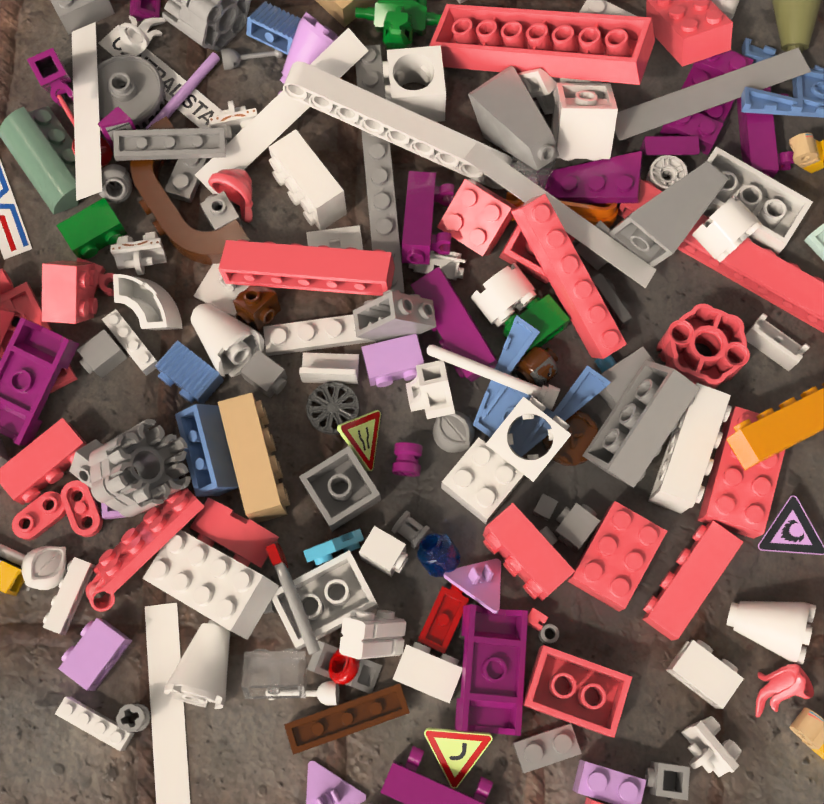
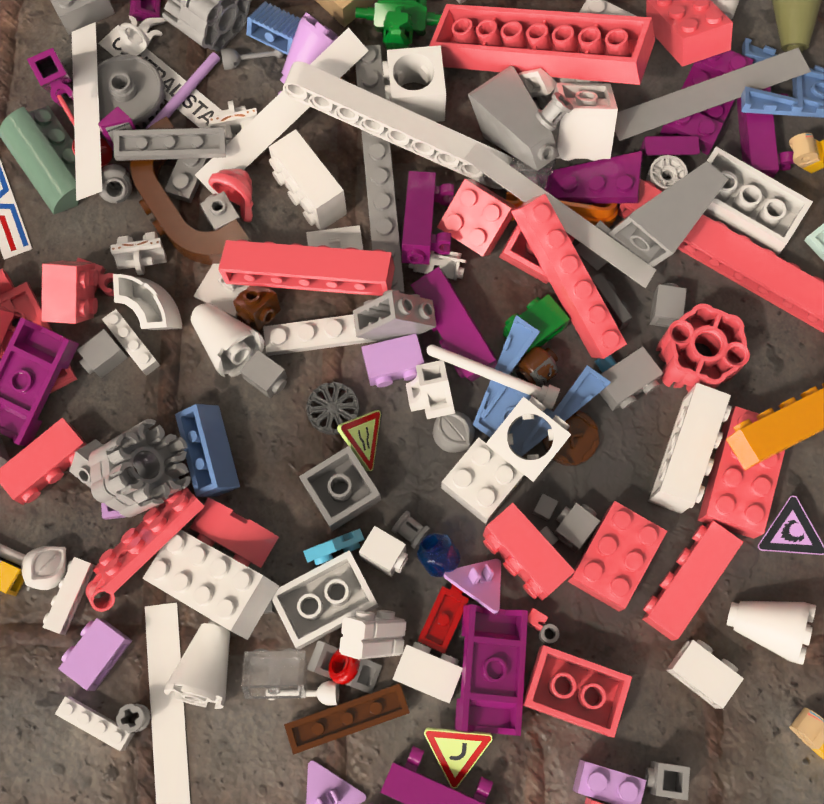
coral plate [12,491,66,540] -> none
green piece [56,198,127,259] -> none
coral plate [61,480,103,537] -> none
medium blue brick [155,340,224,404] -> none
tan brick [218,393,290,523] -> none
light grey piece [265,541,321,655] -> none
white panel [299,353,359,384] -> none
magenta wheel [392,442,423,477] -> none
white brick [471,263,537,327] -> none
light grey plate [513,723,582,773] -> none
light grey brick [582,360,700,488] -> none
white hips [681,716,742,777] -> none
white brick [692,195,762,263] -> none
white hinge [745,313,810,371] -> none
coral piece [755,663,814,717] -> none
none -> light grey bush [535,92,574,131]
none -> light grey brick [649,283,687,328]

